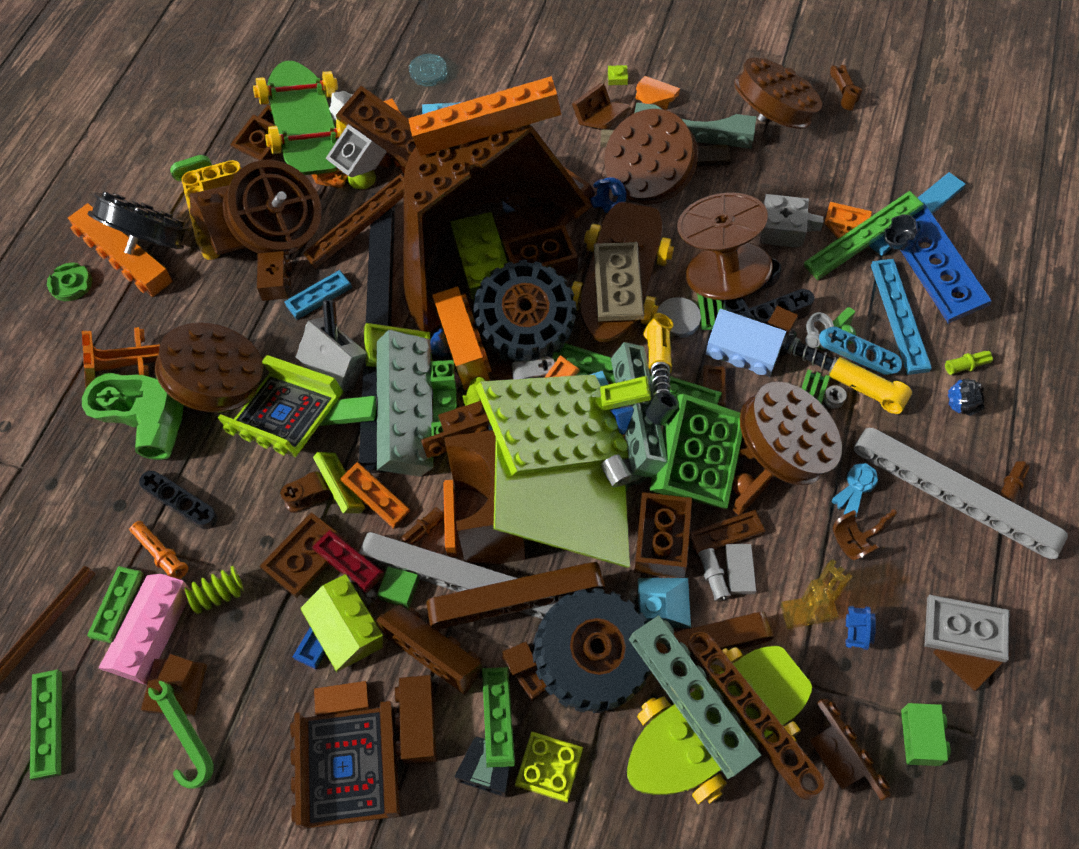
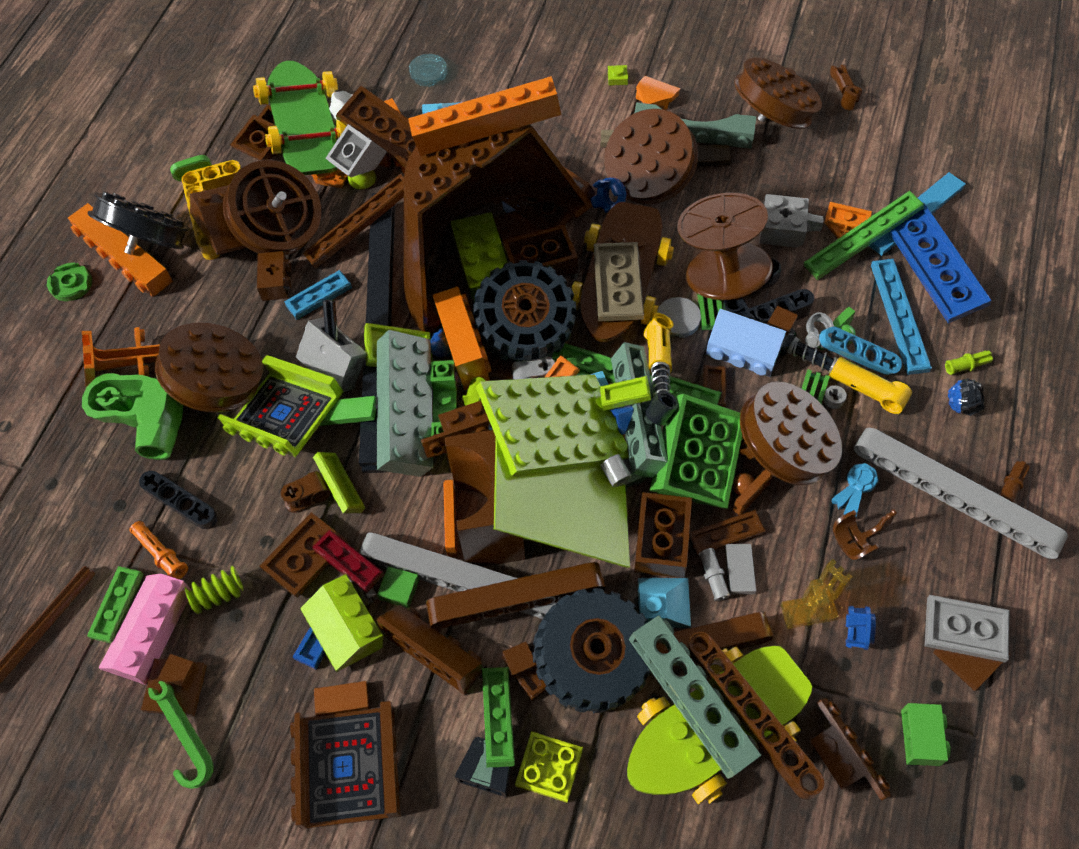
bright green tile [30,670,62,781] -> none
orange tile [341,462,410,529] -> none
reddish brown brick [395,675,437,765] -> none
reddish brown axle [401,507,444,545] -> none
reddish brown bracket [572,83,631,130] -> none
black hair [885,214,919,250] -> none

